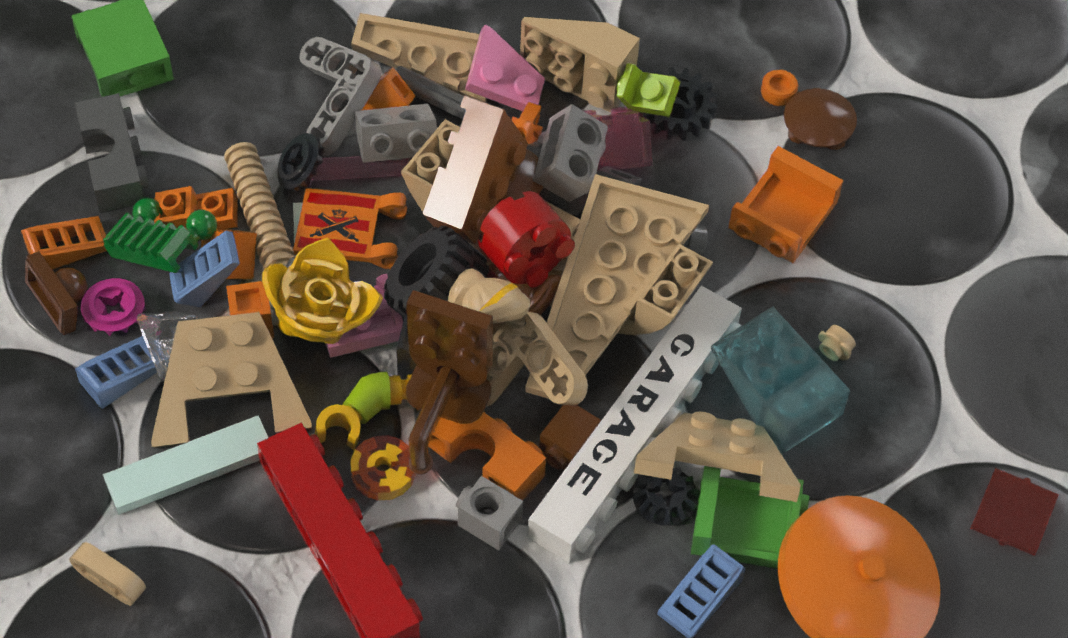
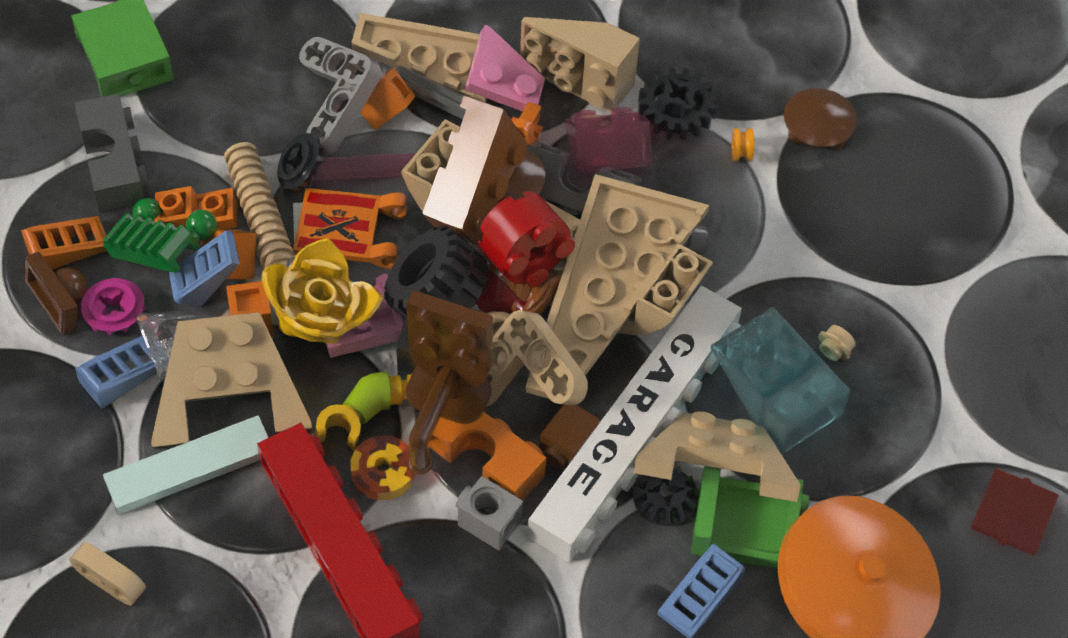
light grey brick [355,104,437,163] -> none
tan hair [448,268,530,323] -> none
light grey brick [533,104,608,202] -> none
lime bracket [617,63,680,117] -> none
orange panel [728,146,844,264] -> none
orange tile [761,70,798,106] -> none
none -> light orange bush [731,128,754,161]

